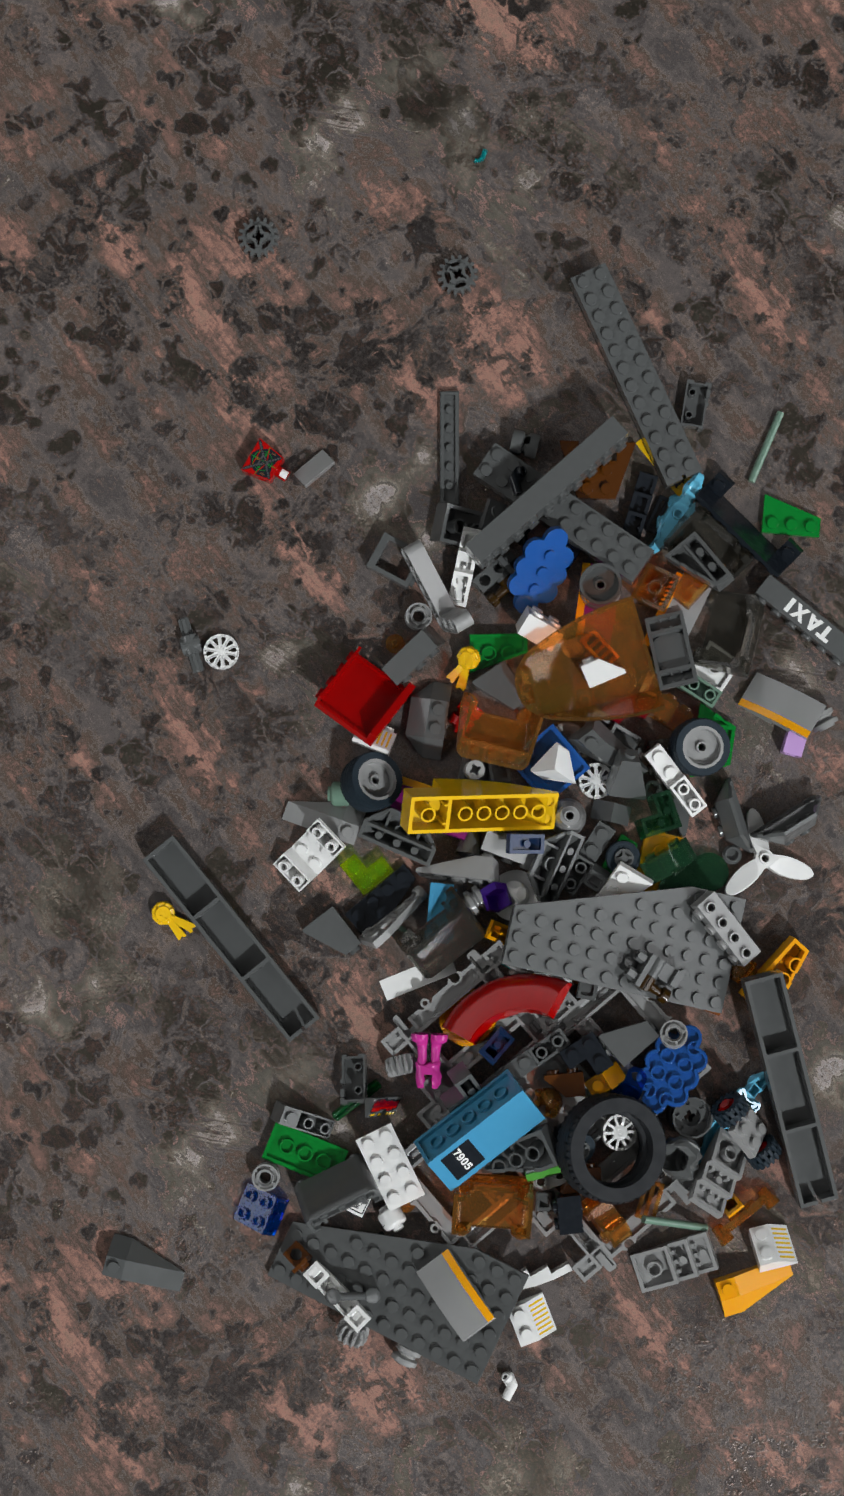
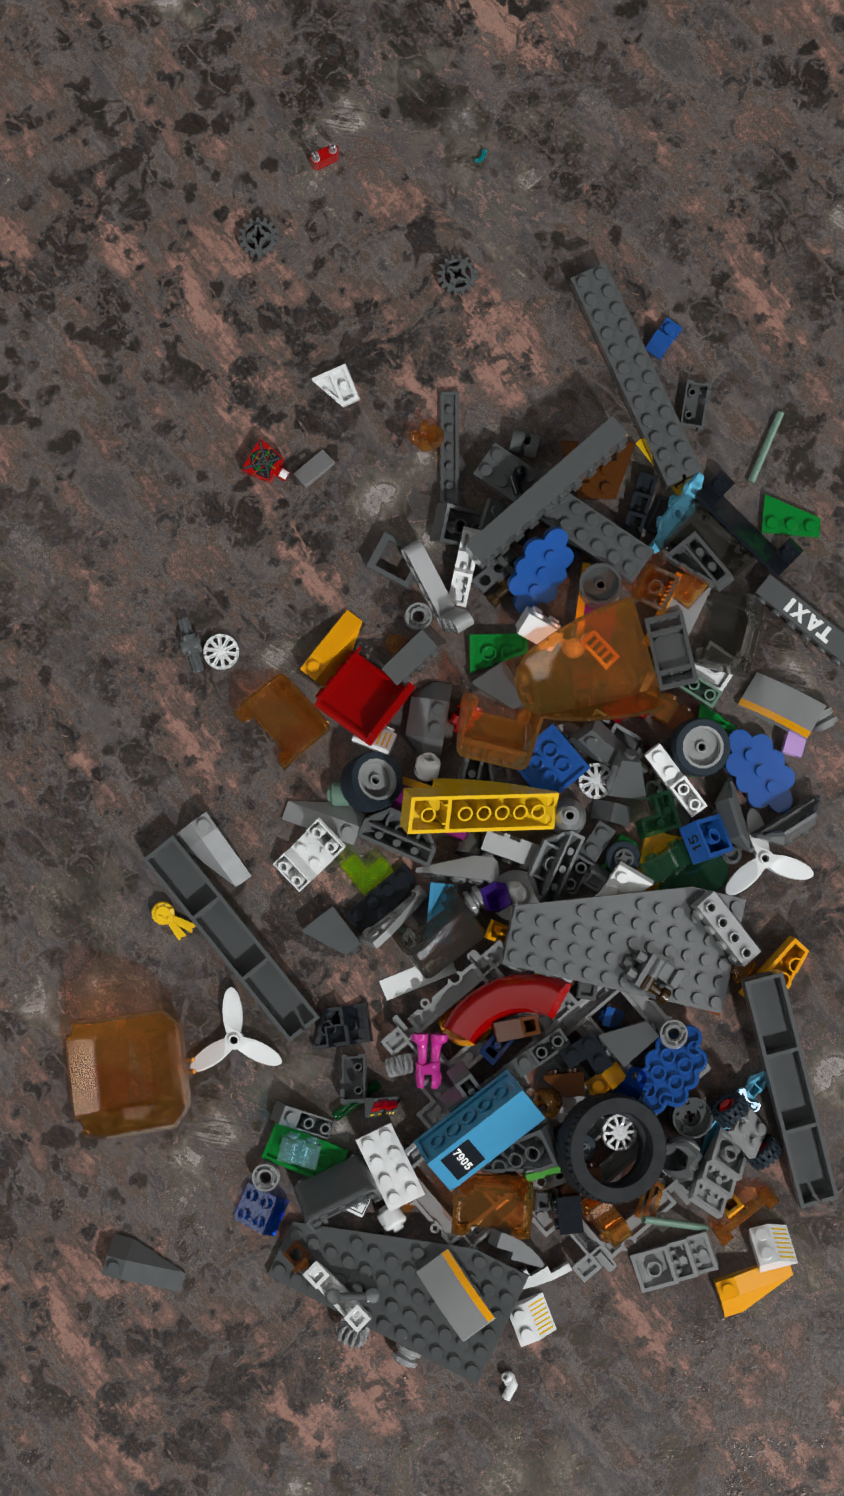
yellow piece [446,646,481,691] -> none
light grey wheel [463,760,485,780] -> none
dark blue slope [506,832,545,854] -> none
white slope [530,742,576,784] -> none
white slope [579,656,626,688] -> none
none -> clear orange windscreen [65,1009,196,1140]
none -> light grey wedge [176,812,252,887]
none -> white piece [190,987,282,1072]
none -> clear orange windscreen [233,674,330,770]
none -> clear light blue brick [277,1131,323,1170]
none -> light orange wedge [300,610,363,689]
none -> red piece [310,142,339,171]
none -> white wing [312,364,361,407]
none -> black slope [312,1003,373,1050]
none -> clear orange hair [409,420,444,452]
none -> white head [414,752,441,782]
none -> slope [488,1228,545,1268]
none -> reddish brown slope [492,1014,541,1043]
none -> blue bracket [599,1005,624,1029]
none -> blue slope [645,317,683,360]
none -> blue brick [679,814,734,865]
none -> blue plate [724,729,795,813]

